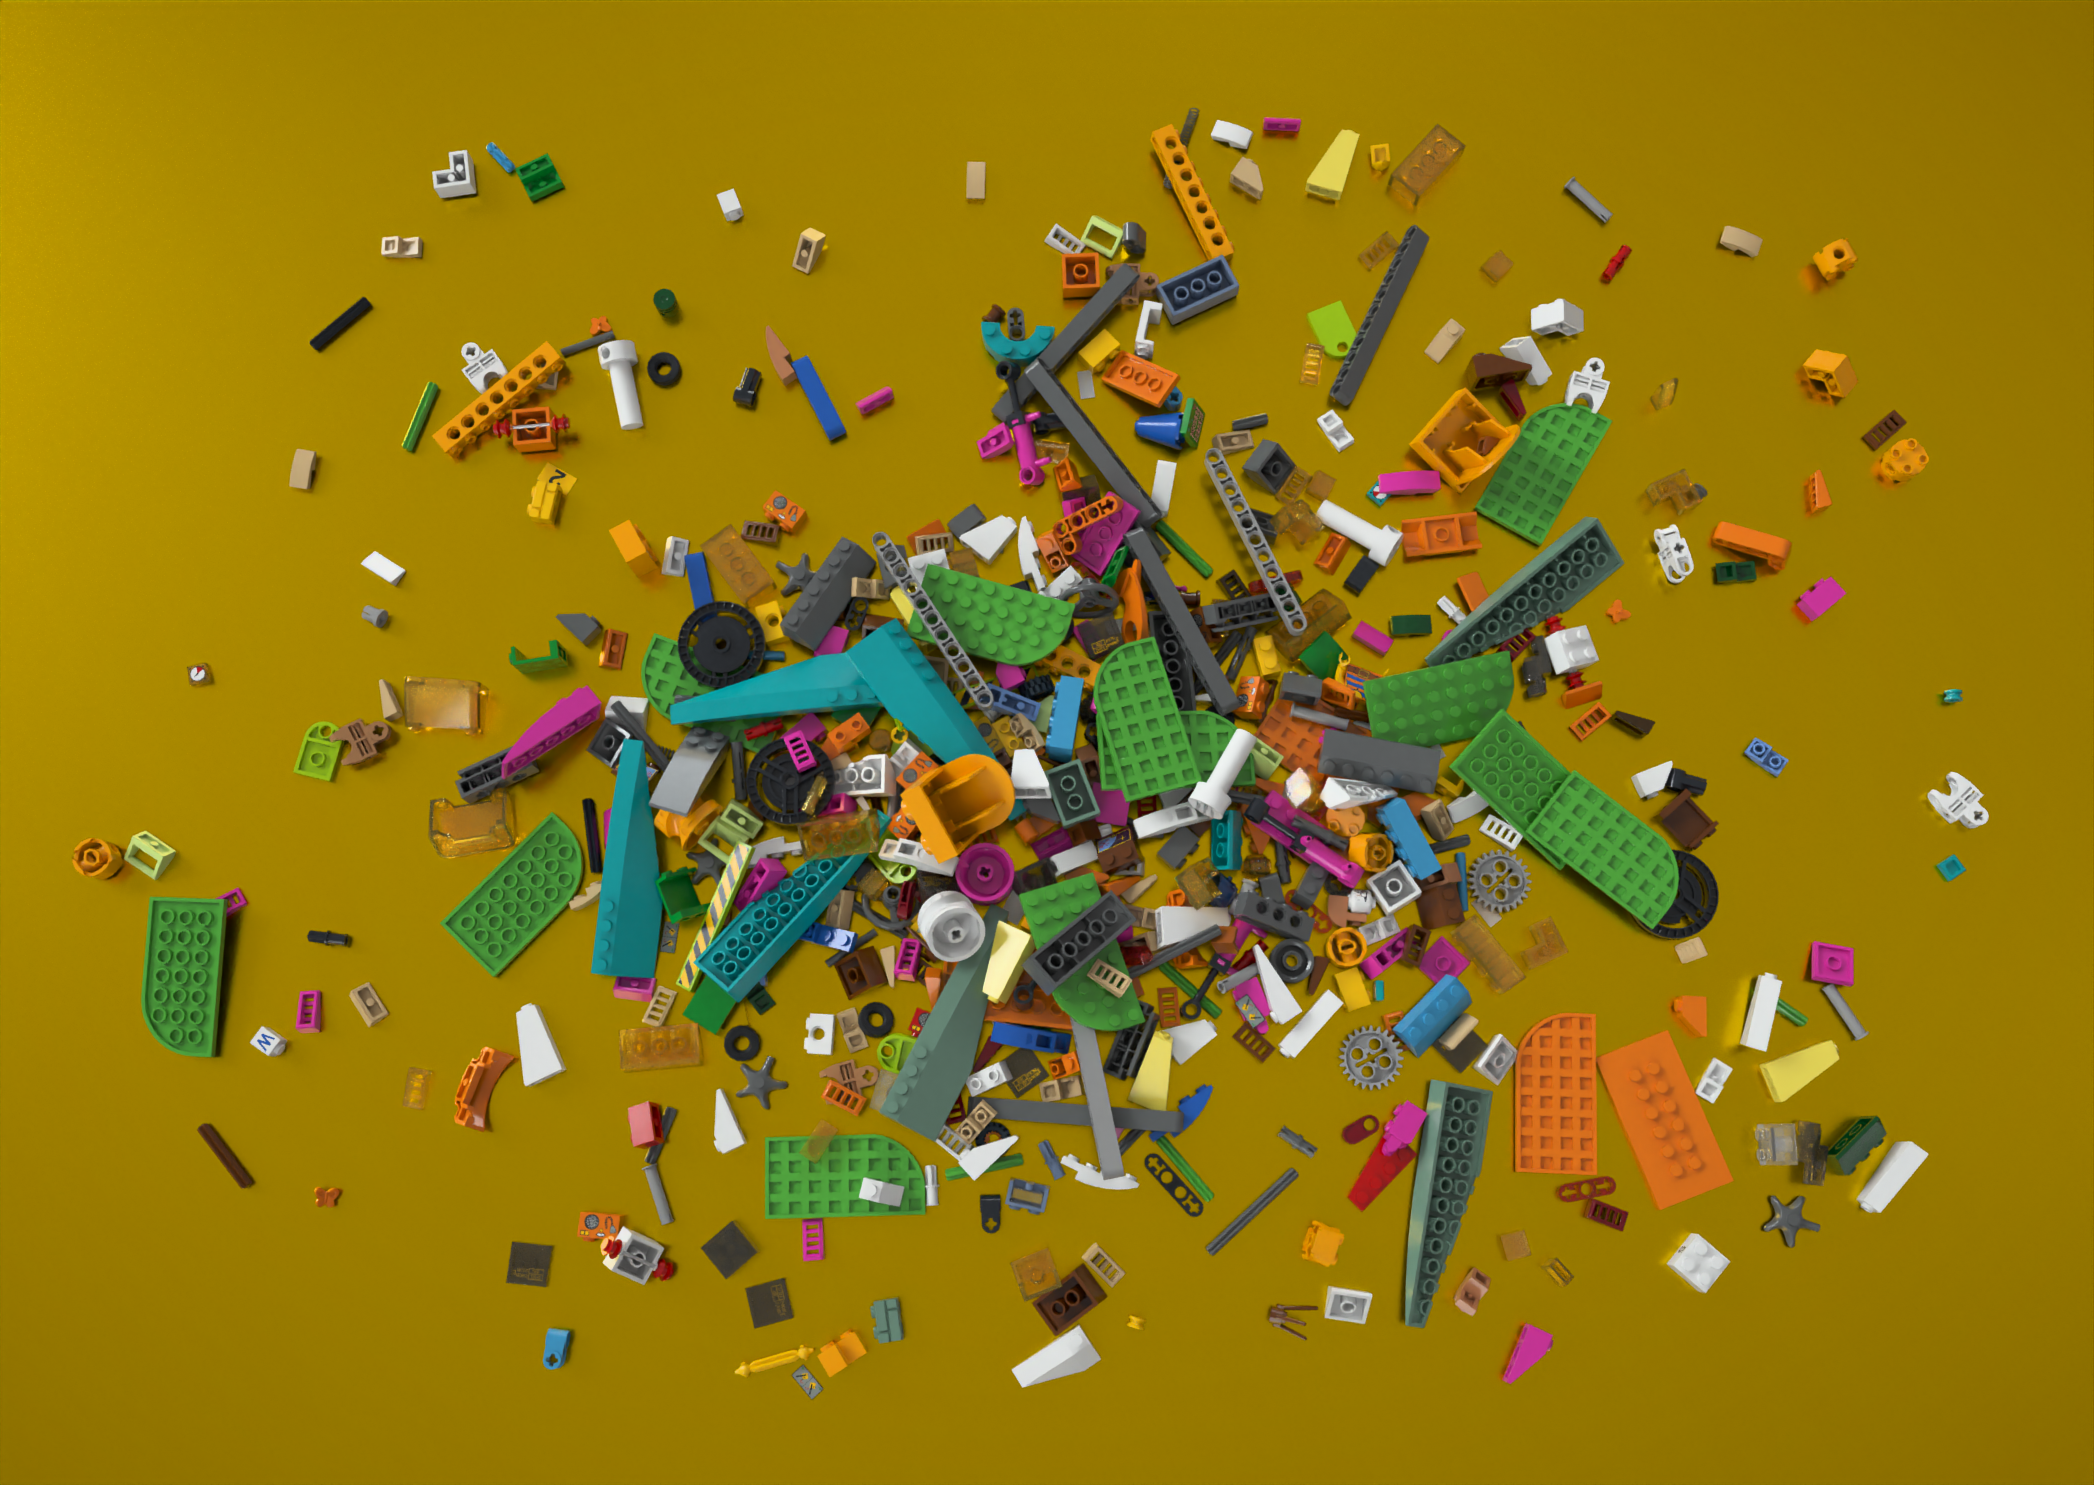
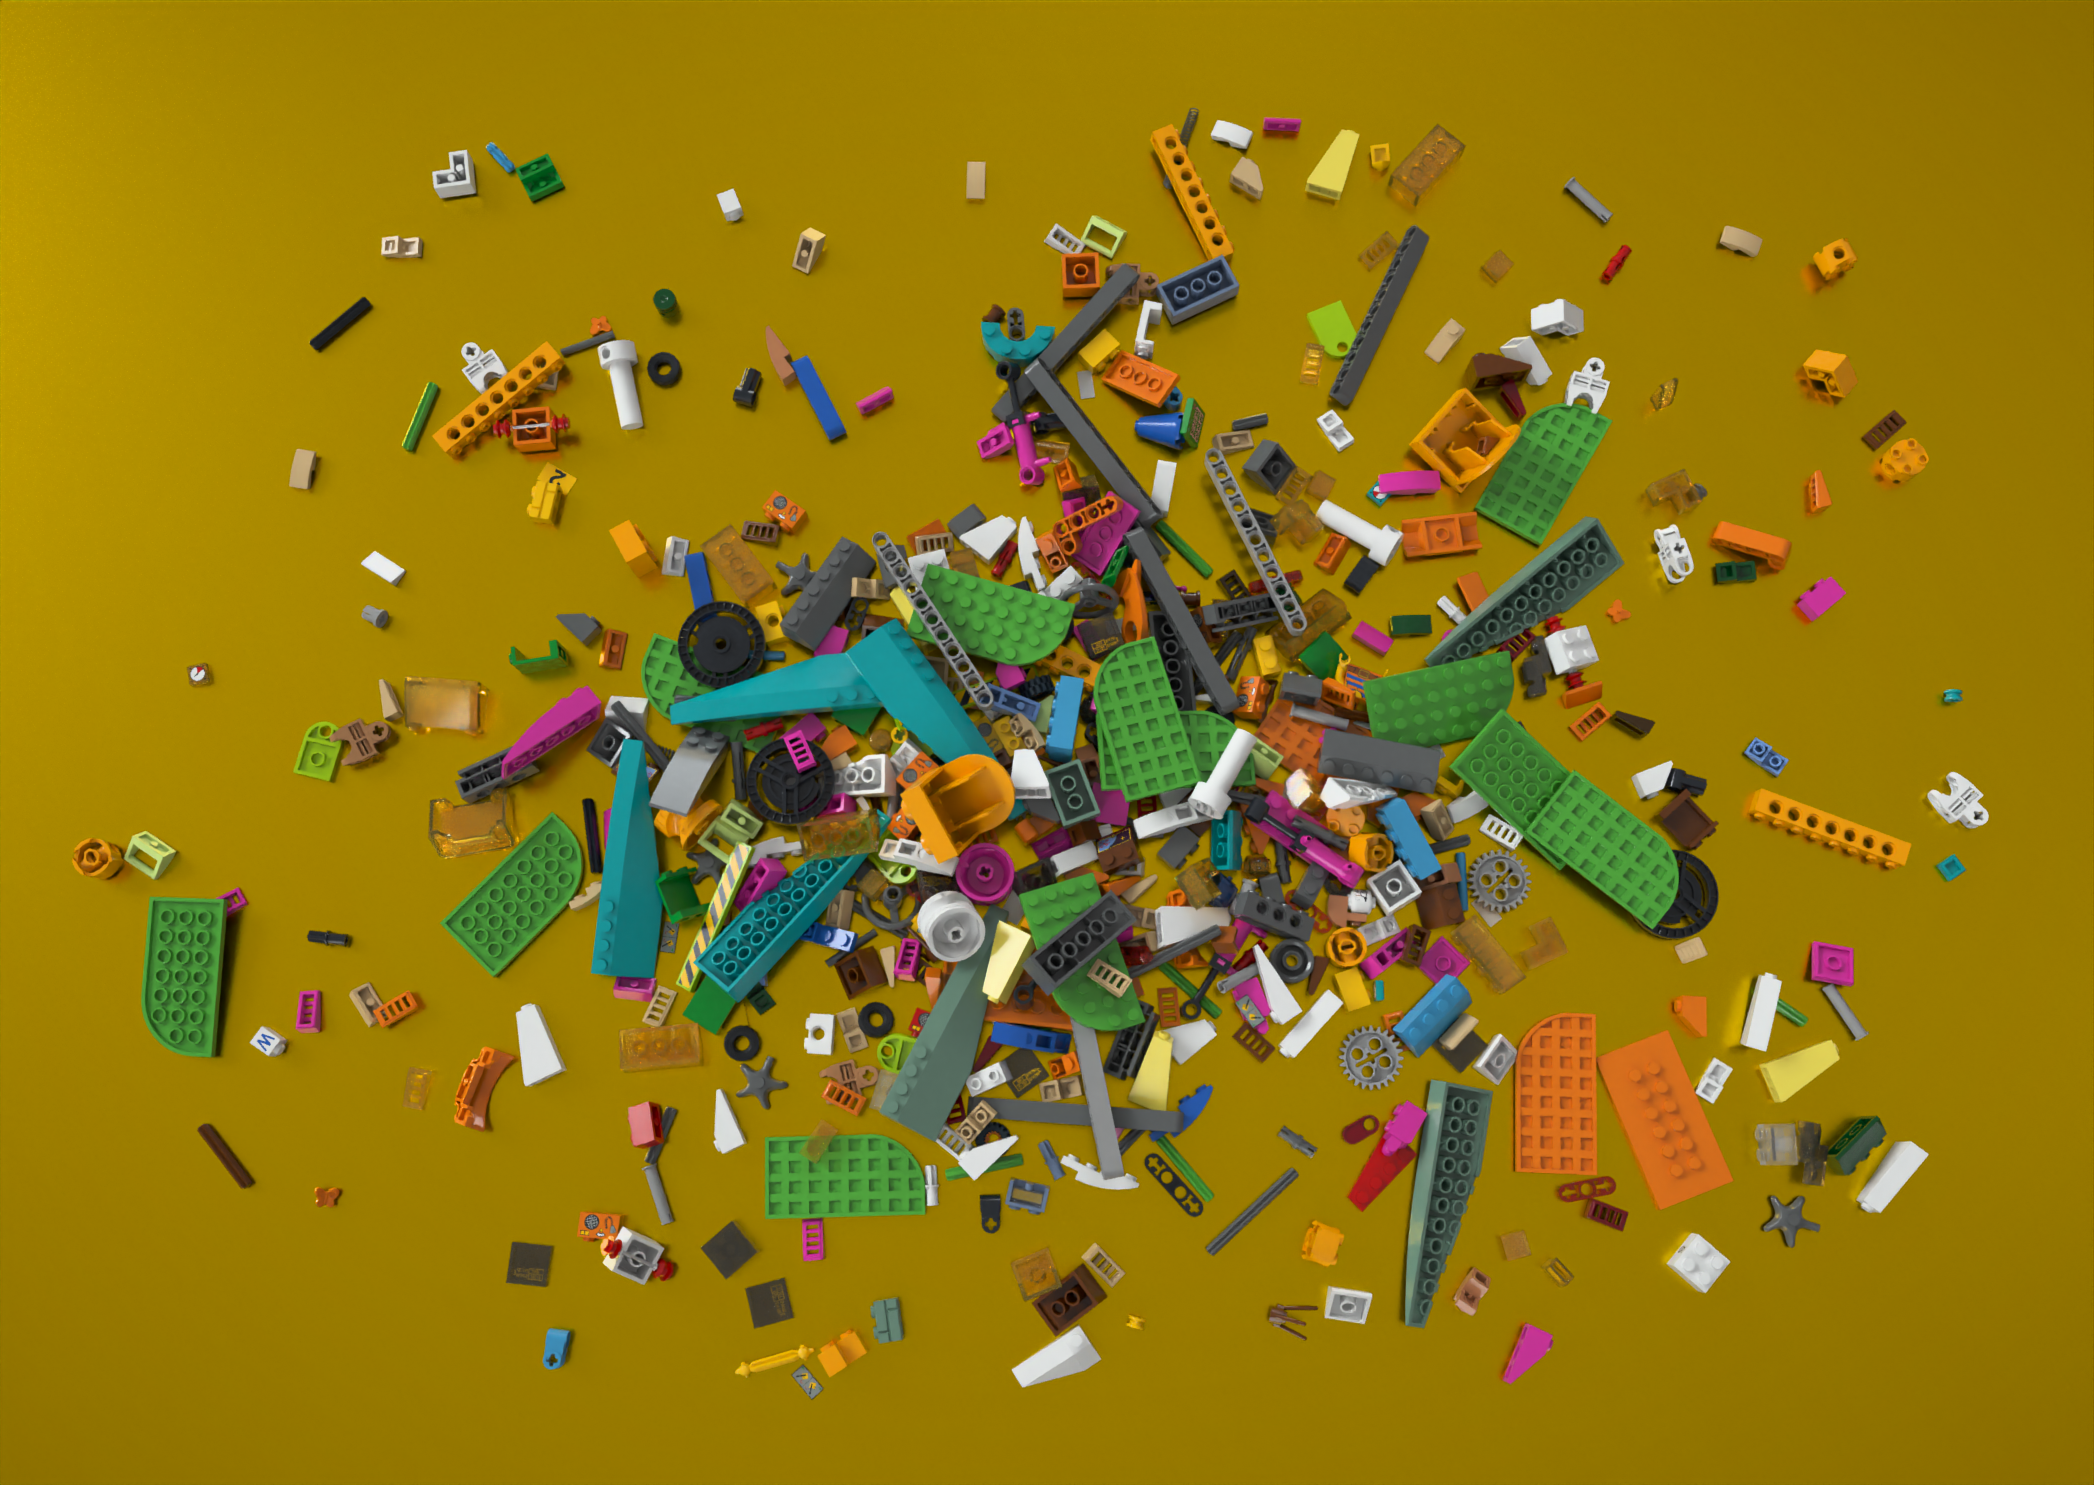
clear yellow axle [801,776,827,815] -> none
orange brick [827,712,872,754] -> none
white slope [859,1177,905,1207] -> none
dark red piece [897,881,916,920] -> none
dark grey beam [1122,222,1146,254] -> none
none -> orange slope [373,990,419,1029]
none -> red pin [991,540,1018,578]
none -> light orange brick [1748,788,1911,869]

